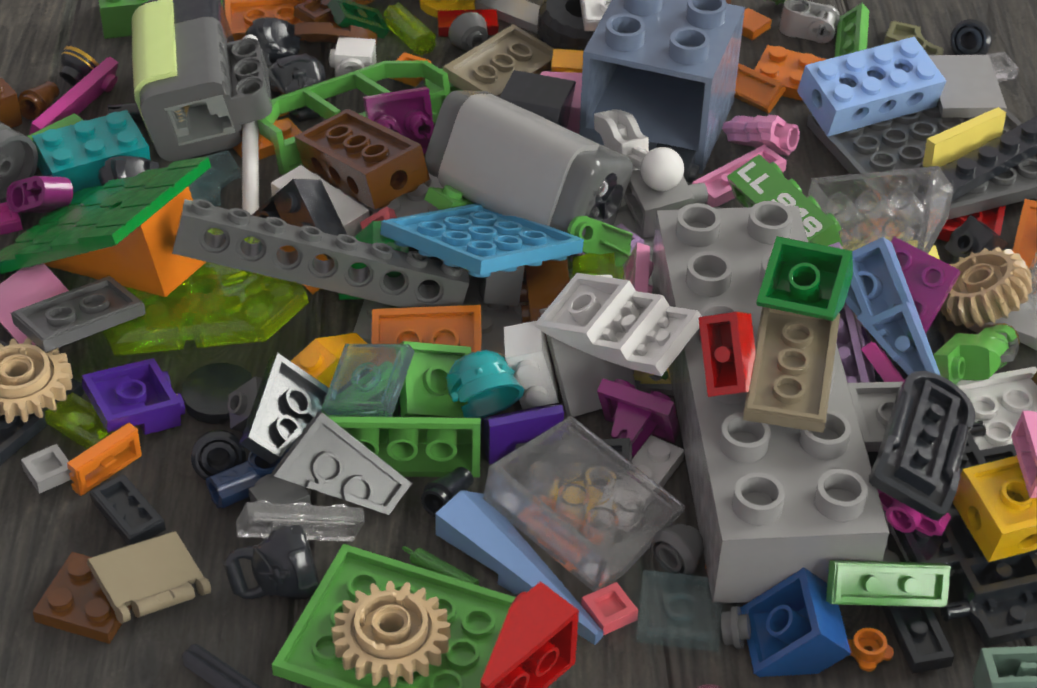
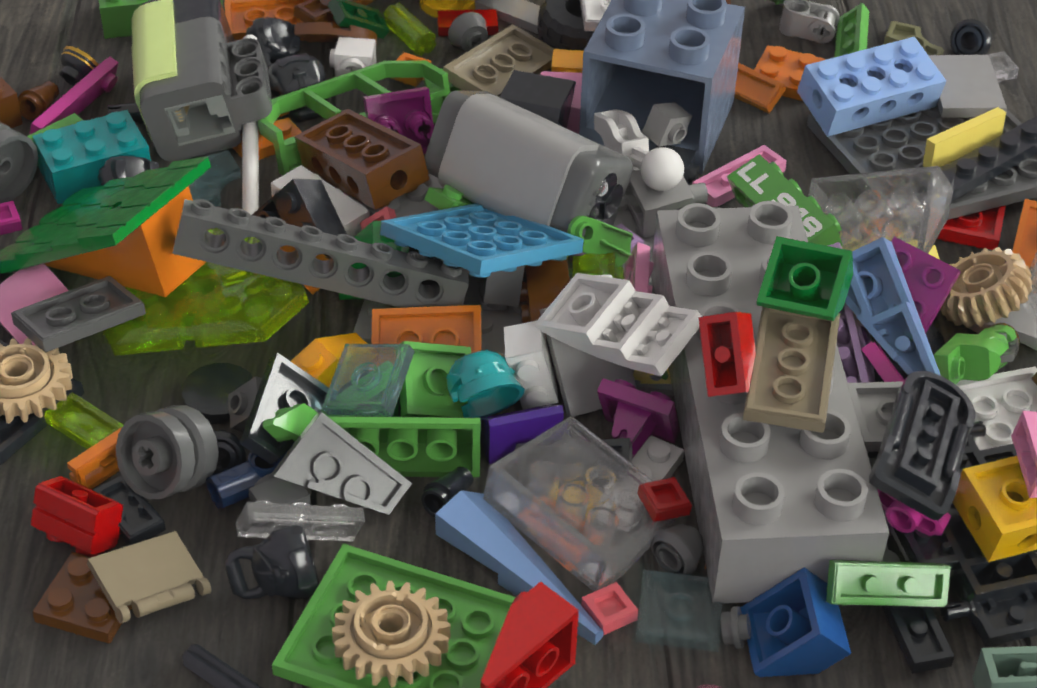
magenta beam [6,176,73,213] -> none
light grey plate [21,444,72,494] -> none
dark purple plate [82,358,185,435] -> none
bright green piece [402,546,479,585] -> none
bright pink rock [722,115,800,156] -> none
orange tile [742,8,772,40] -> none
orange plate [848,628,894,671] -> none
black brick [944,215,1008,264] -> none
none -> red brick [31,476,123,557]
none -> dark grey wheel [116,405,219,499]
none -> bright green slope [263,403,317,442]
none -> red tile [637,477,692,522]
none -> light grey plate [642,102,692,147]

